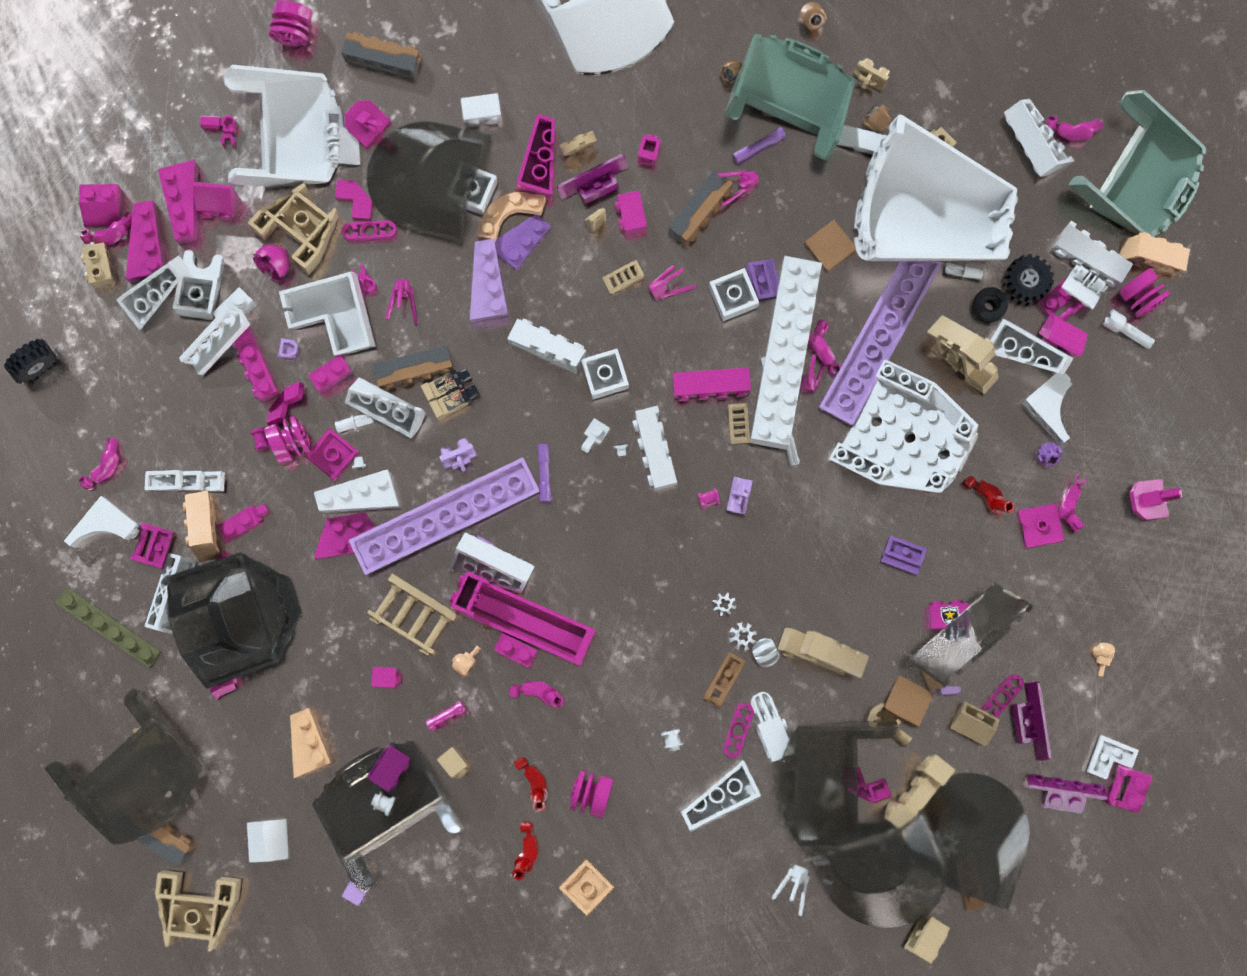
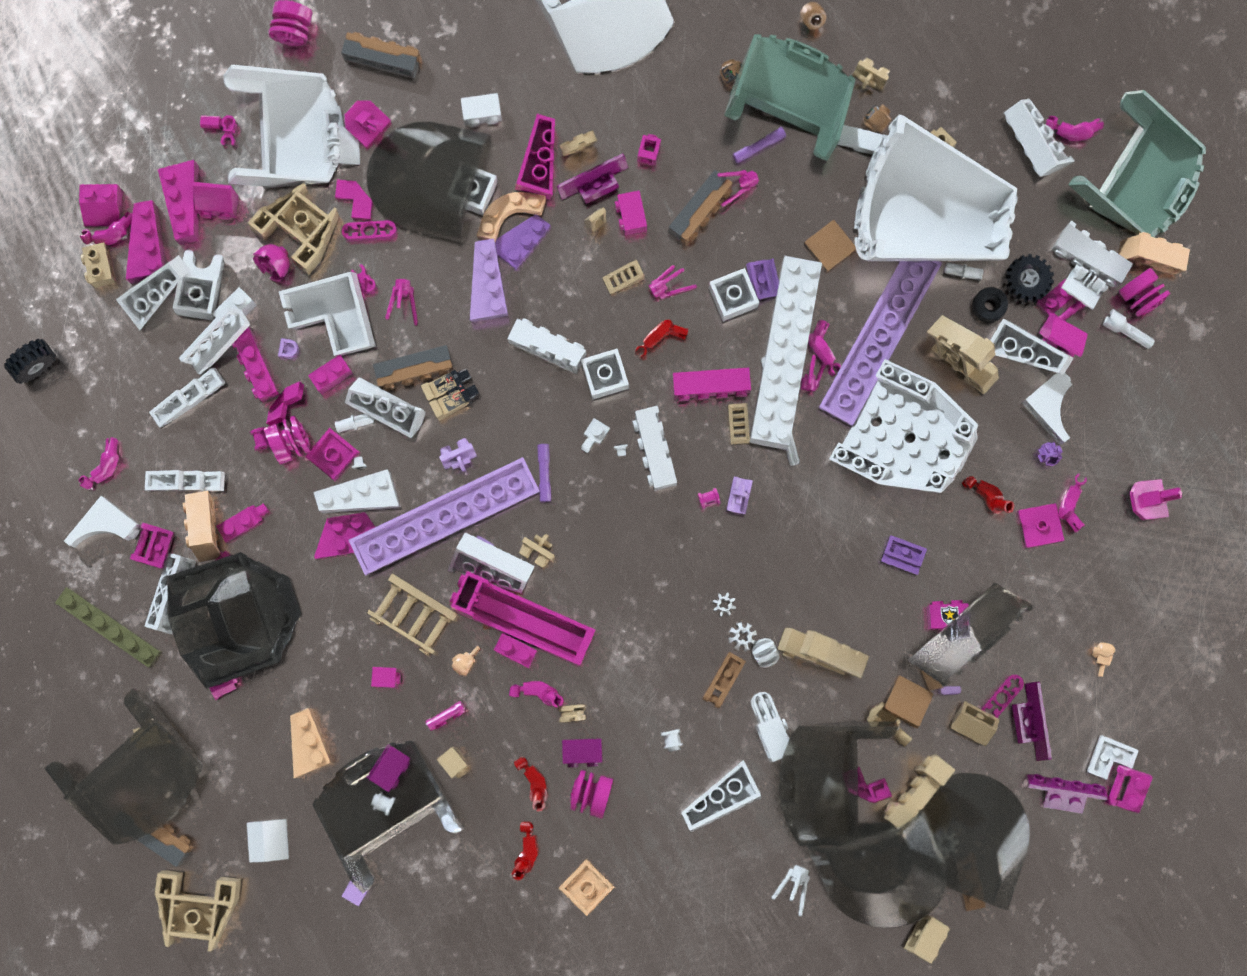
dark pink beam [723,703,754,758] -> none
none -> white slope [149,368,225,428]
none -> tan hips [519,534,555,568]
none -> tan wheel [558,704,586,723]
none -> magenta brick [562,739,603,768]
none -> red arm [635,319,688,357]

